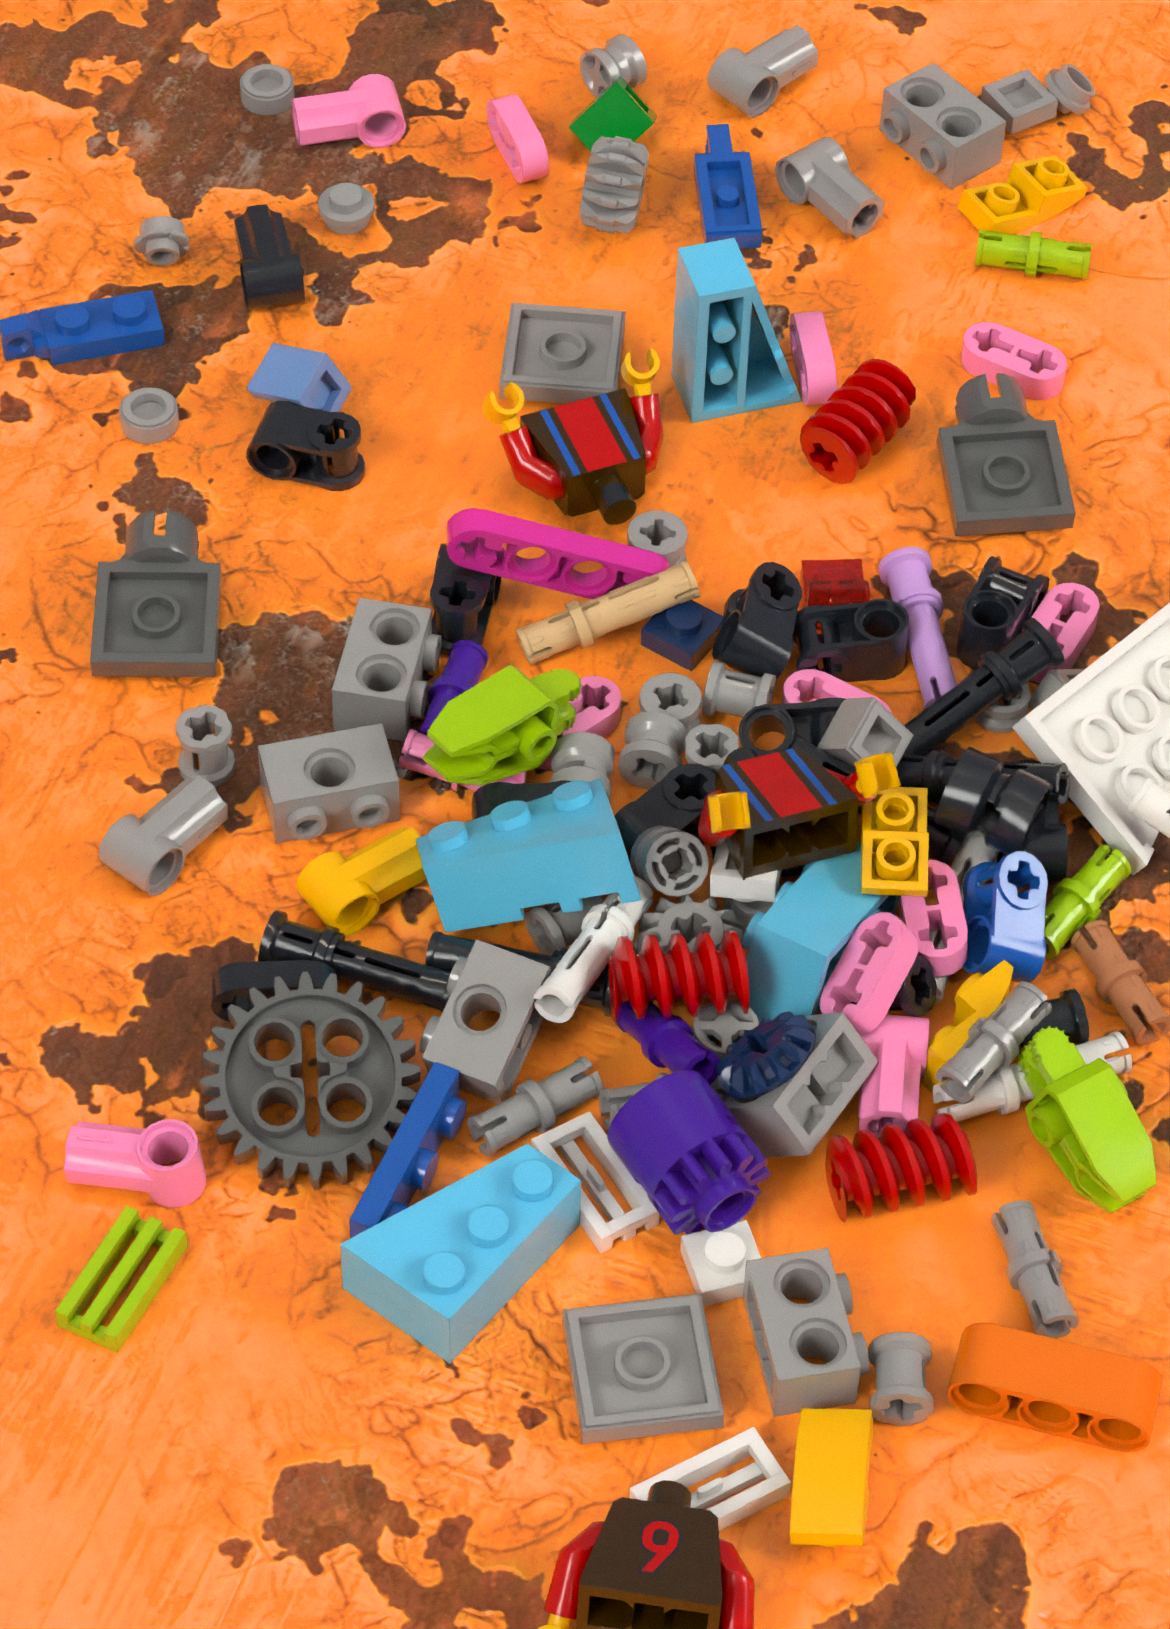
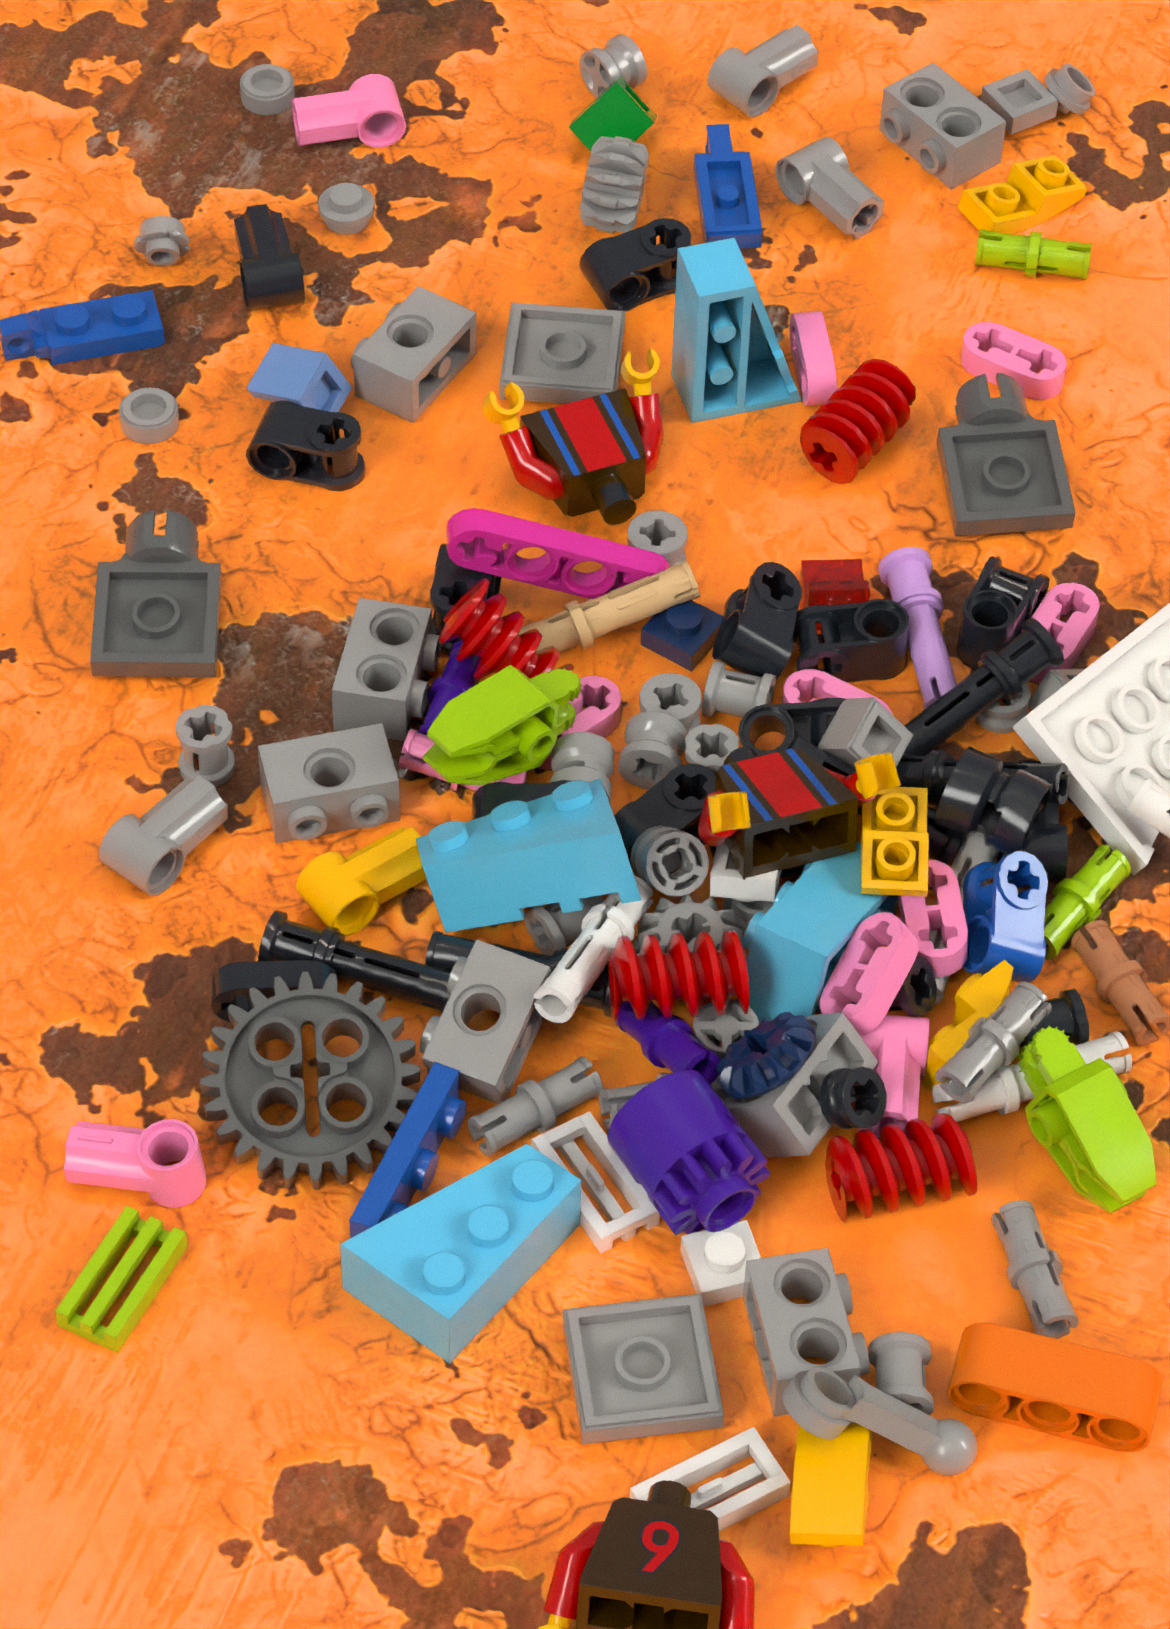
bright pink beam [486,94,549,184] -> none
none -> light grey brick [351,286,477,423]
none -> red piece [438,578,574,680]
none -> black piece [579,218,691,312]
none -> light grey piece [782,1366,977,1476]
none -> black bush [819,1067,887,1129]

